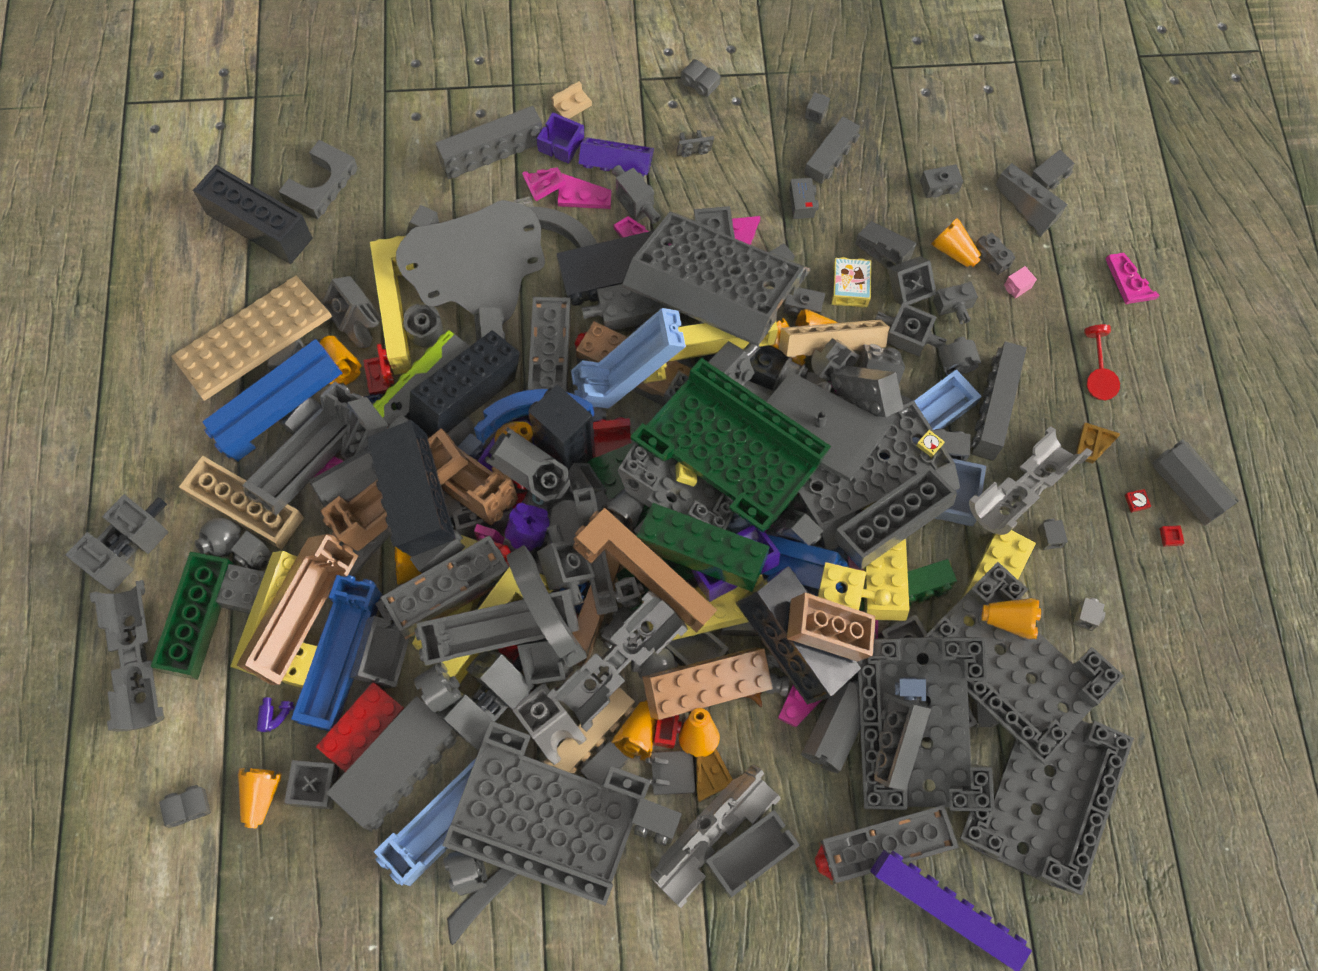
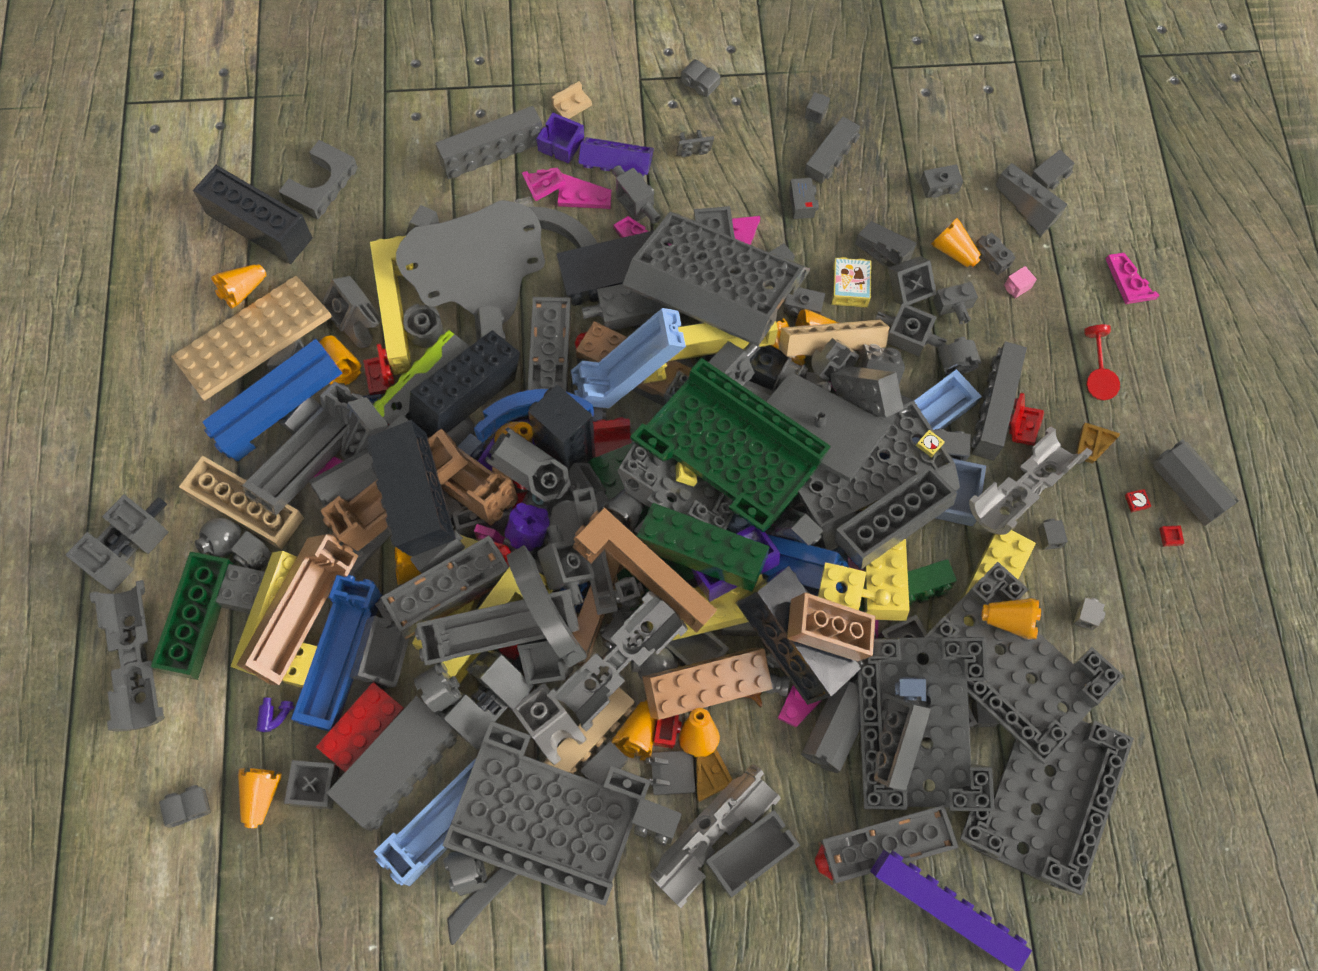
none -> light orange cone [211,264,266,309]
none -> red bracket [1009,393,1044,446]

